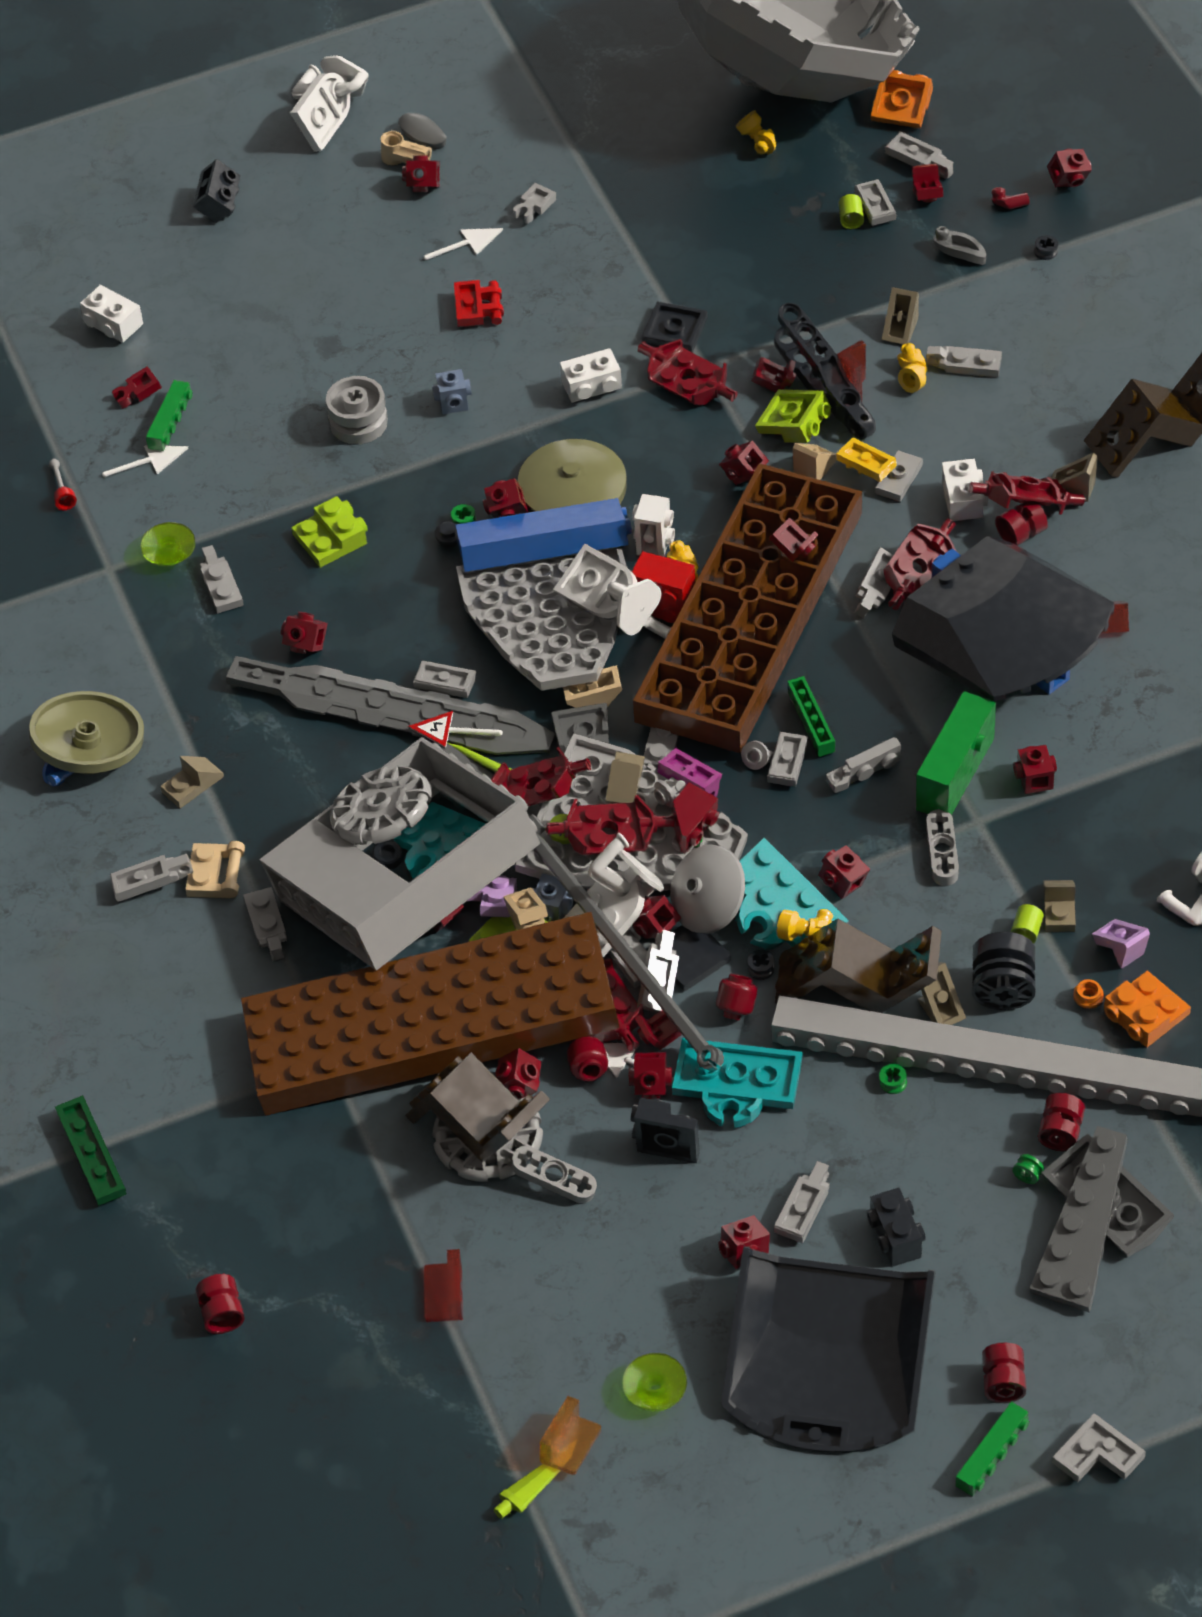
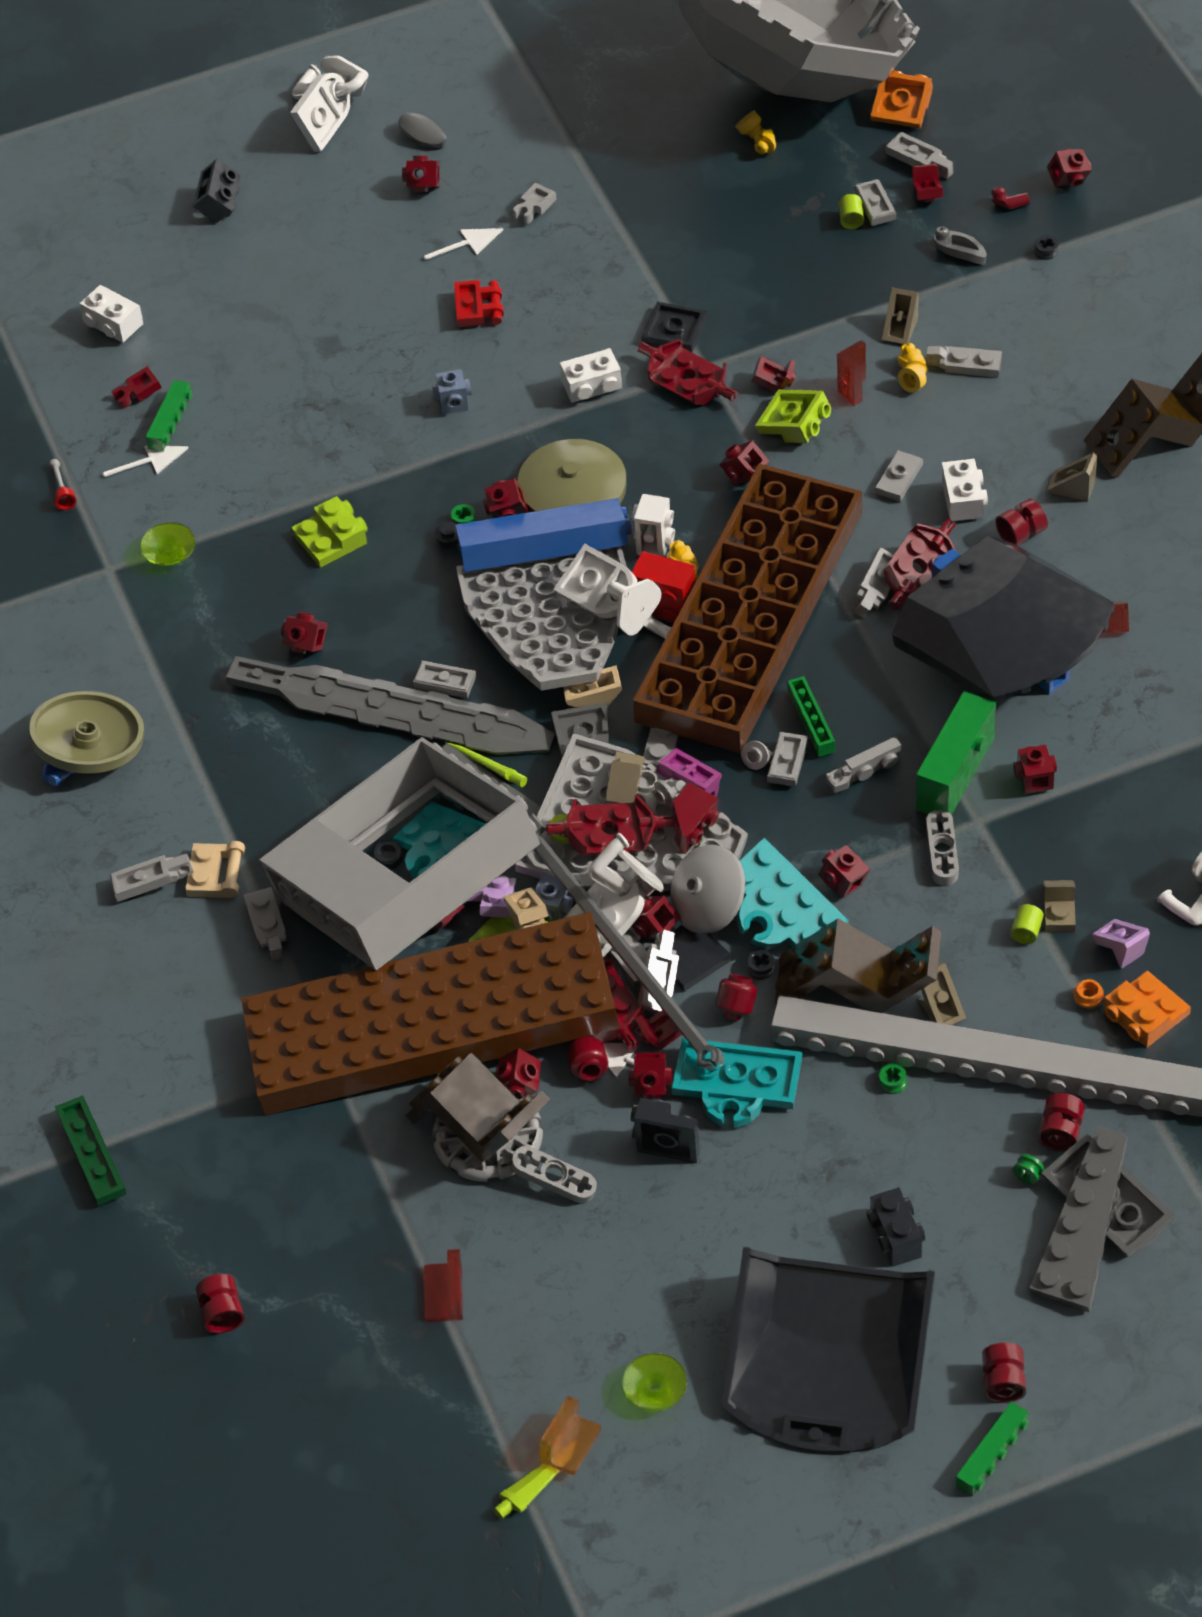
dark tan slope [161,756,224,809] -> none
light grey hinge [200,545,244,614] -> none
light grey wheel [326,376,388,444] -> none
light grey plate [330,766,432,845] -> none
tan piece [381,131,432,165] -> none
piece [408,711,502,748] -> none
dark red plate [491,747,591,806] -> none
dark red brick [718,1215,770,1269] -> none
dark red bracket [769,518,818,562] -> none
black piece [774,303,876,439] -> none
light grey hinge [774,1161,830,1243] -> none
yellow arm [777,909,833,941] -> none
tan slope [793,443,837,480] -> none
yellow plate [836,437,897,482] -> none
dark red plate [968,471,1085,515] -> none
black wheel [972,932,1036,1010] -> none
light grey plate [1052,1413,1146,1482] -> none

